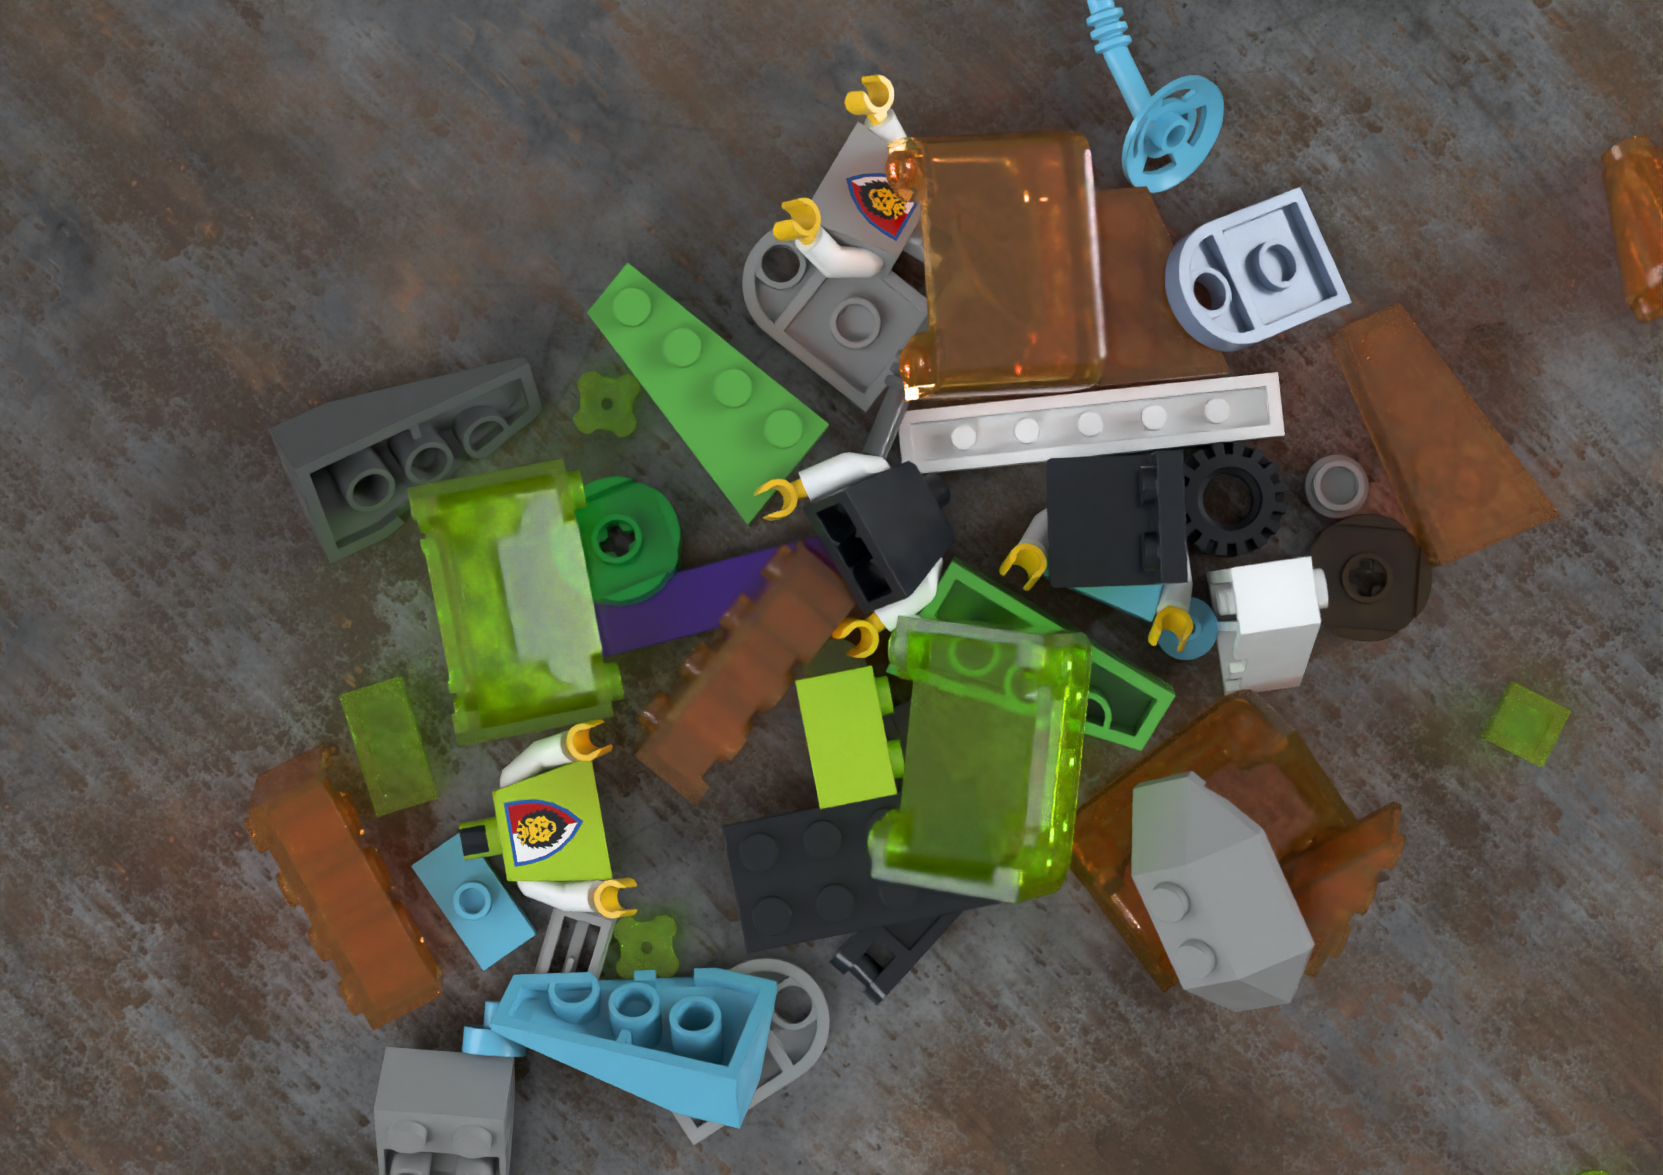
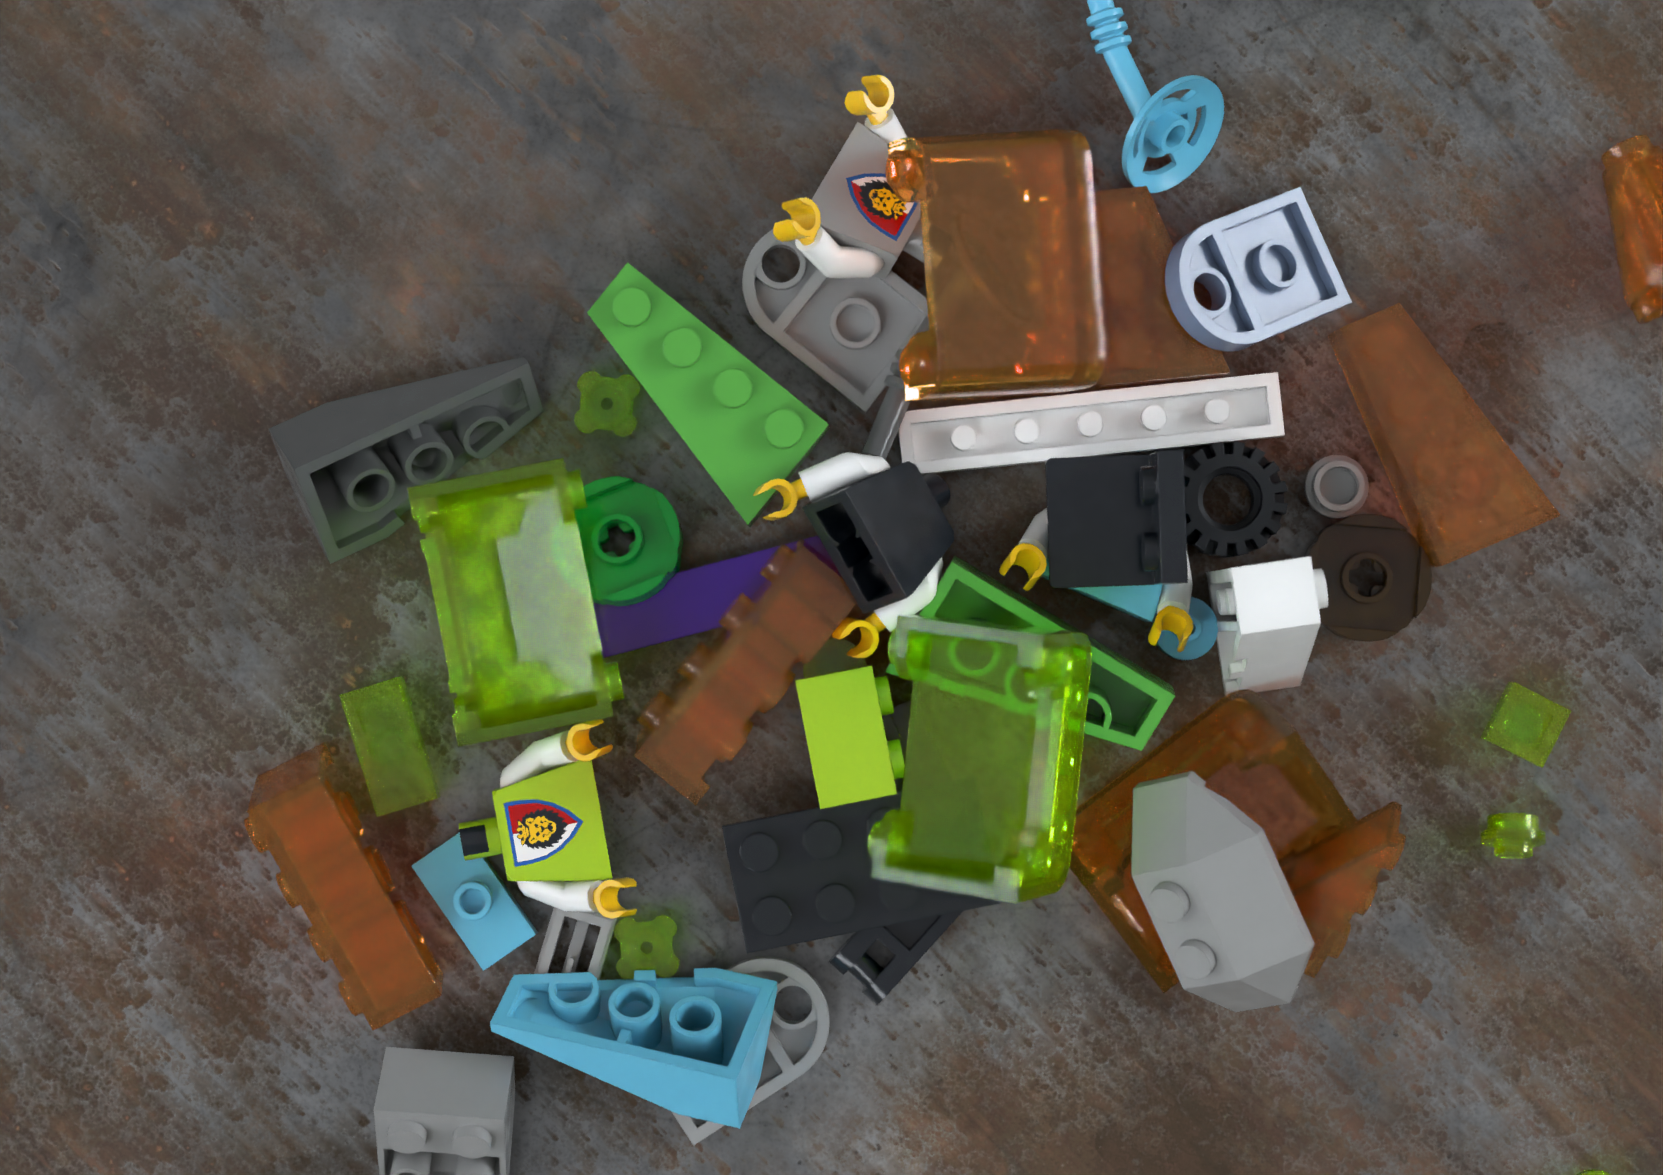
medium azure tile [462,1001,527,1057] -> none
none -> clear neon green plate [1481,813,1546,859]

